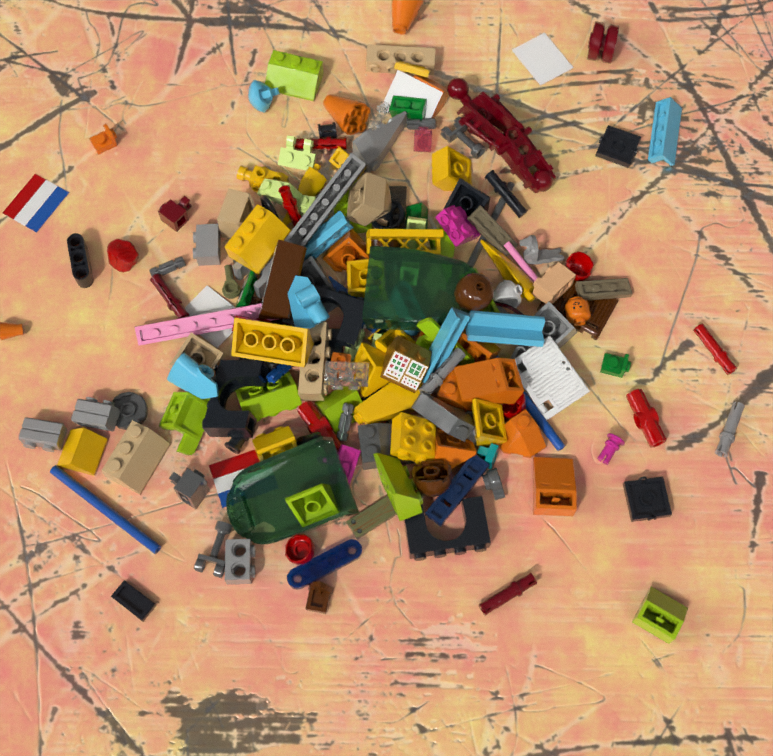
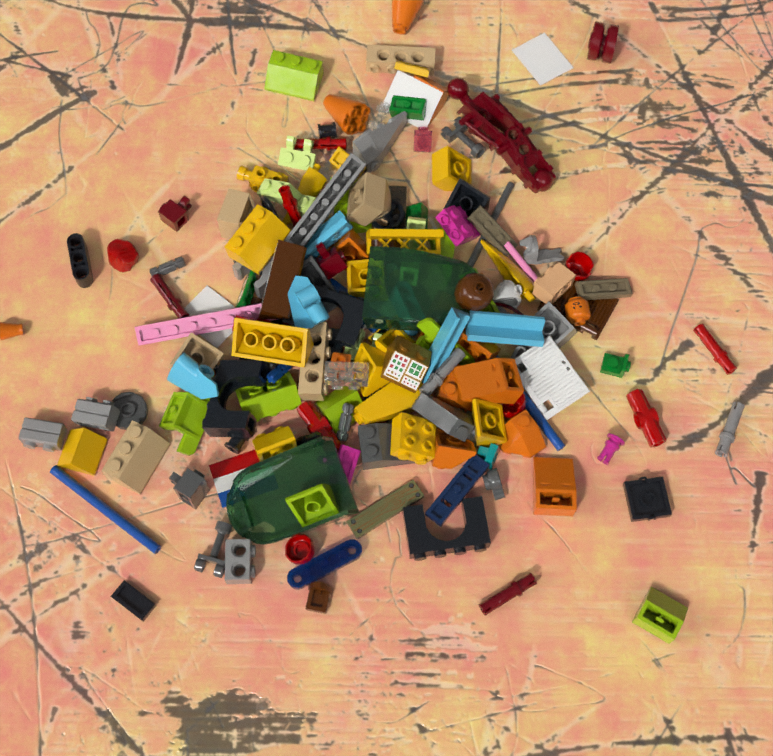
sticker [2,174,69,233] -> none
orange bracket [89,124,117,155] -> none
light grey brick [193,224,220,266] -> none
olive plate [222,265,241,299] -> none
medium azure piece [248,80,279,113] -> none
lime slope [373,453,423,521] -> none
dark grey piece [407,118,437,130] -> none
reddish brown cylinder [411,459,452,497] -> none
black pin [484,170,528,218] -> none
black plate [595,125,641,168] -> none
medium azure panel [648,97,682,166] -> none
none -> dark red brick [316,242,347,279]

